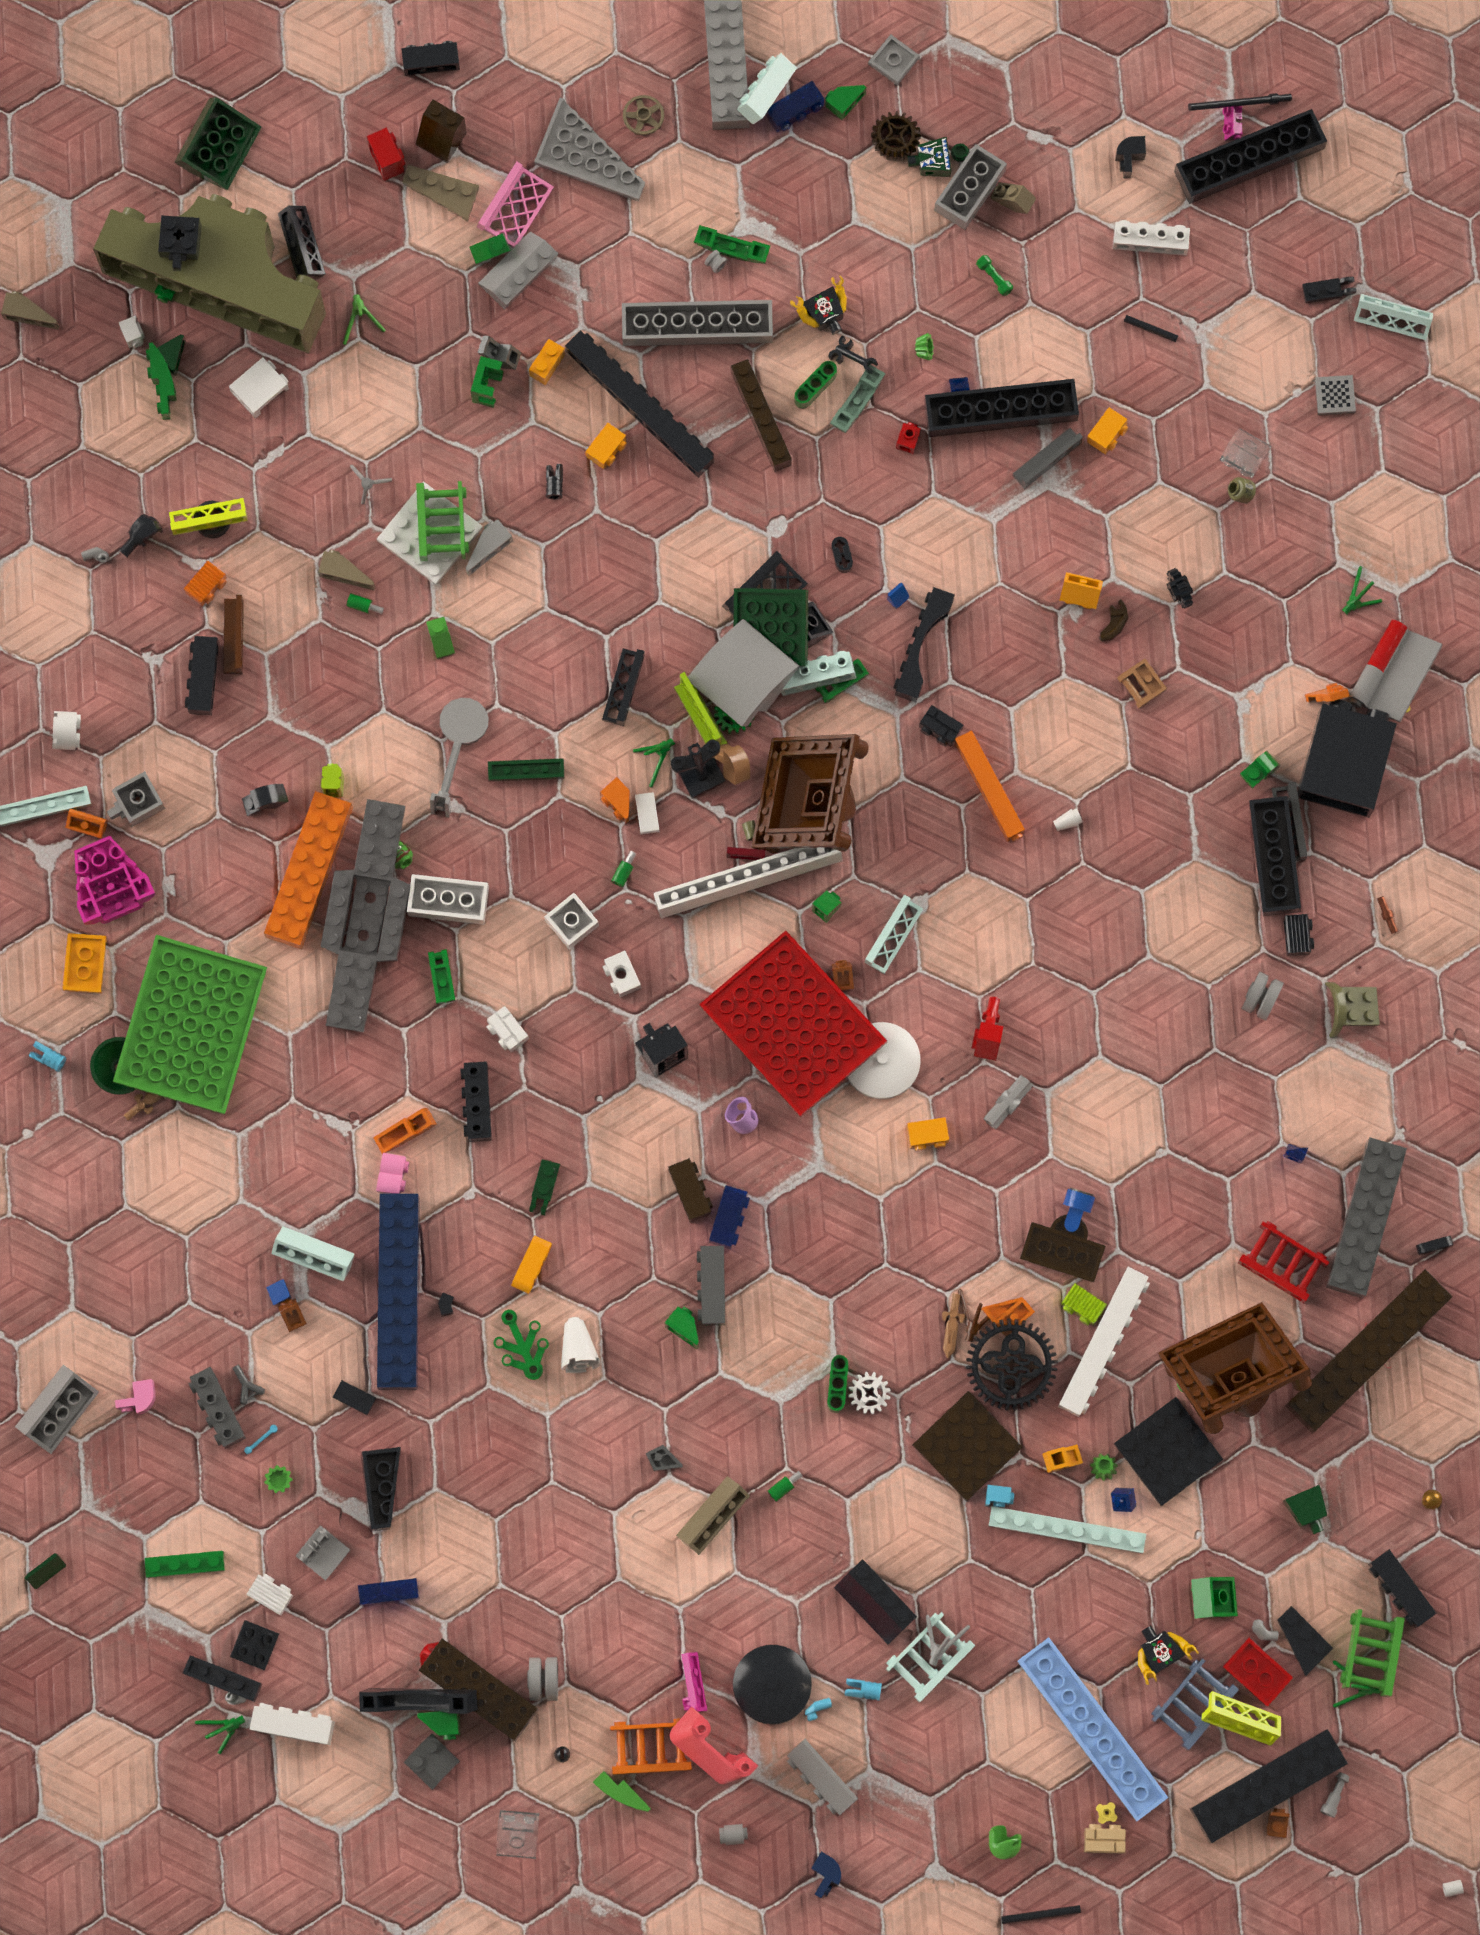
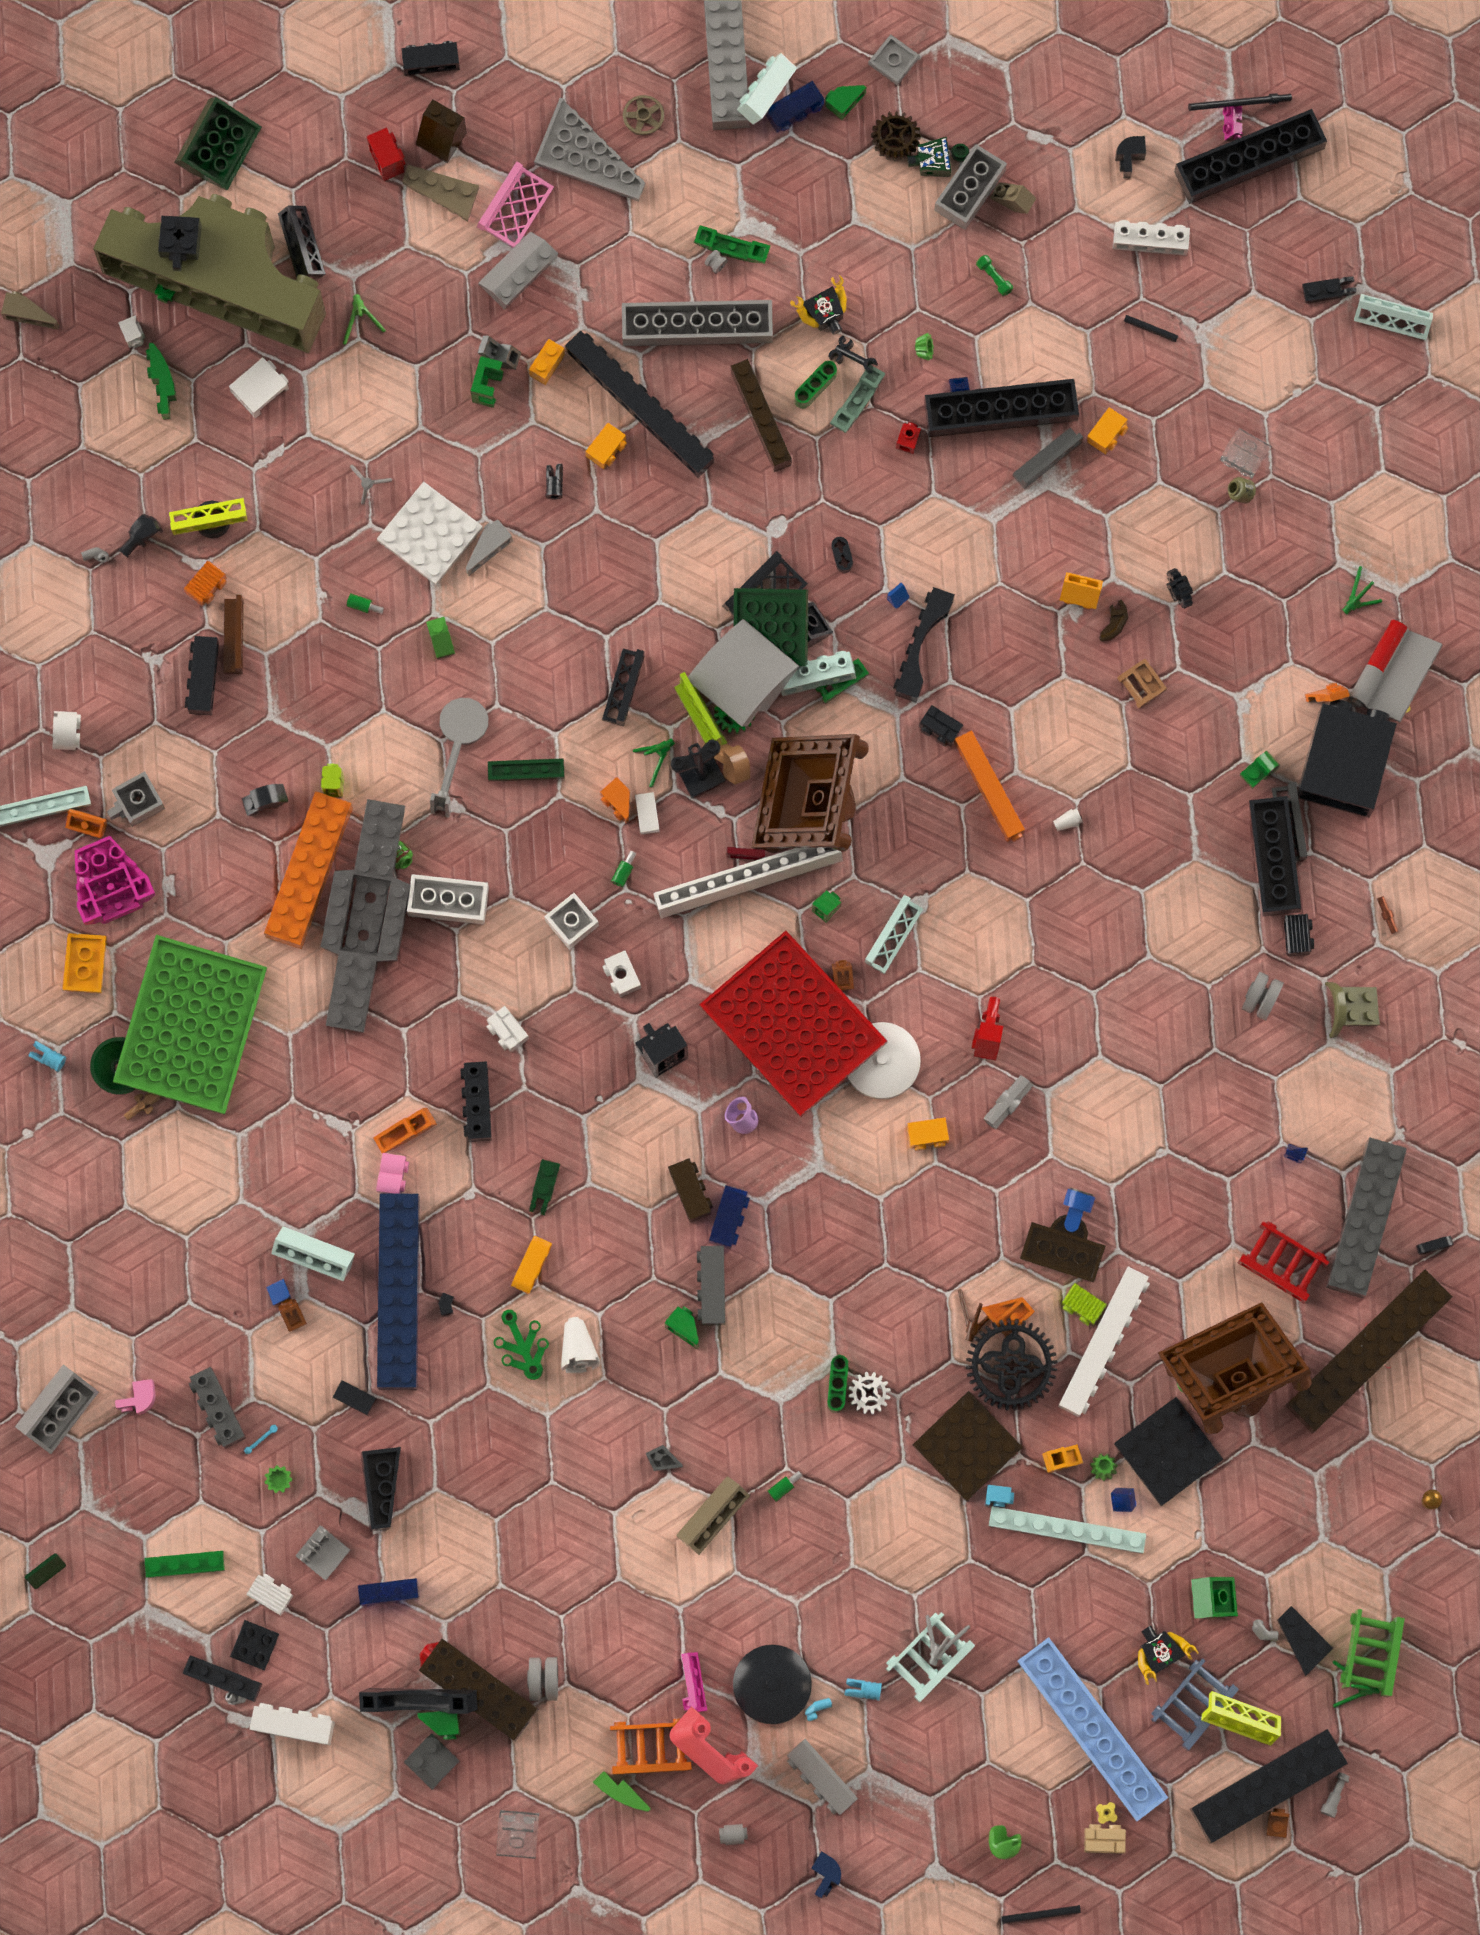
dark green slope [158,334,186,376] -> none
green plant [195,1715,245,1754] -> none
dark grey piece [232,1365,265,1405] -> none
dark tan slope [318,550,375,590] -> none
bright green fence [416,481,469,561] -> none
green plate [428,949,456,1004] -> none
green slope [469,233,511,264] -> none
black hinge [554,1746,570,1762] -> none
olive hinge [742,820,755,841] -> none
black slope [834,1559,917,1645] -> none
medium nougat sword [942,1293,965,1359] -> none
red plate [1223,1638,1293,1707] -> none
dark green torso [1283,1485,1327,1535] -> none
light grey tile [1315,375,1356,415] -> none
black brick [1368,1549,1437,1628] -> none
white hinge [1442,1880,1464,1897] -> none

